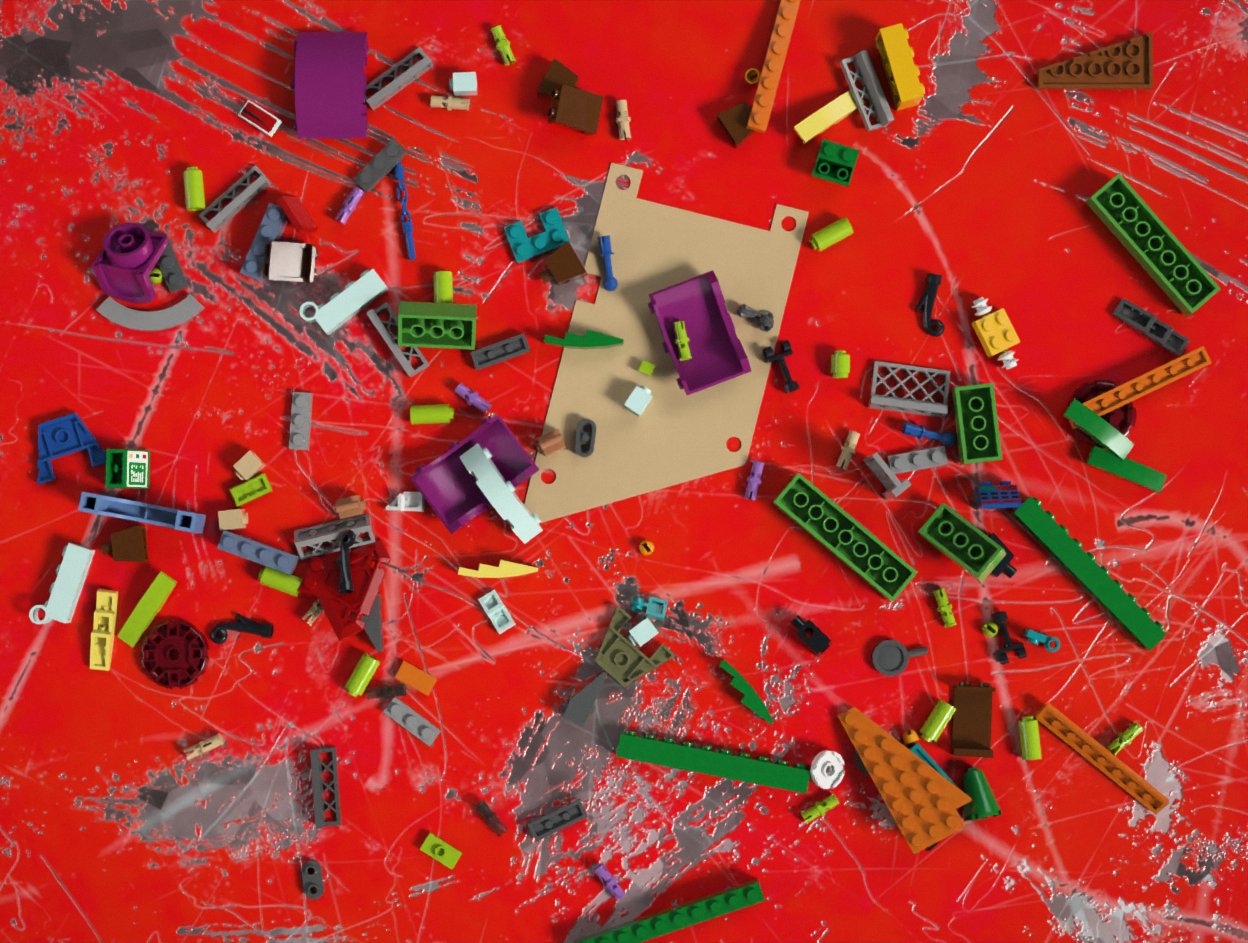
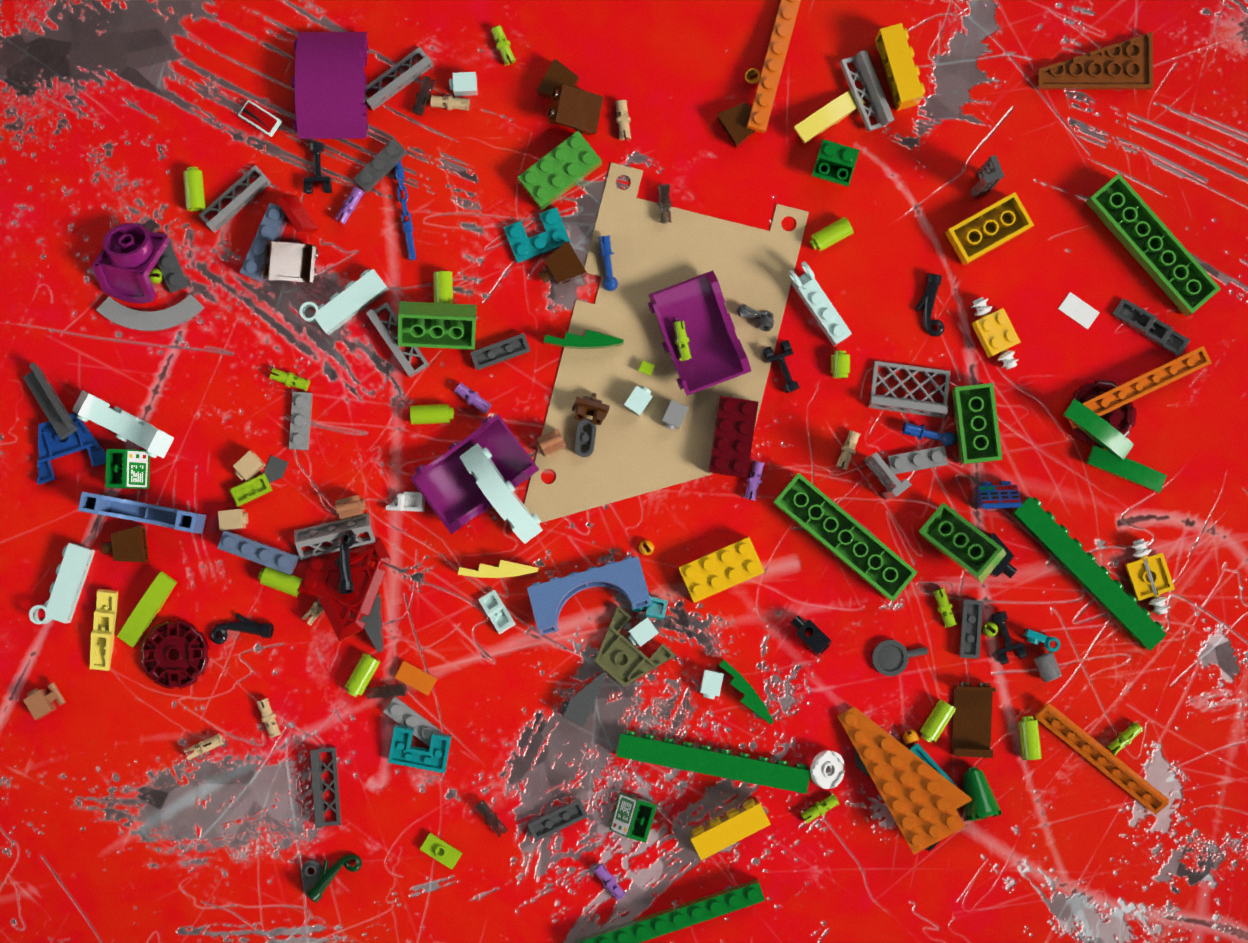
none -> dark grey fence [23,362,79,440]
none -> nougat brick [23,682,66,720]
none -> light aqua brick [72,390,174,458]
none -> tan pin [256,698,281,738]
none -> dark grey sticker [264,456,288,483]
none -> lime pin [270,368,310,391]
none -> black bar [304,142,332,194]
none -> dark green plant [305,854,362,904]
none -> teal plate [388,724,452,774]
none -> clear smoke pin [411,76,436,116]
none -> bright green brick [518,131,602,211]
none -> medium blue arch [527,556,652,636]
none -> reddish brown hips [572,392,610,425]
none -> green slope [609,792,657,843]
none -> clear smoke pin [657,184,672,224]
none -> light grey brick [662,399,689,431]
none -> yellow brick [678,537,765,603]
none -> yellow brick [689,798,771,860]
none -> light aqua brick [700,669,724,699]
none -> dark red brick [708,396,759,479]
none -> light aqua hinge [788,261,852,346]
none -> yellow brick [945,192,1034,266]
none -> dark grey plate [959,600,983,659]
none -> dark grey fence [970,154,1004,198]
none -> light grey piece [1034,652,1062,682]
none -> white sticker [1058,292,1100,329]
none -> yellow plate [1125,538,1175,615]

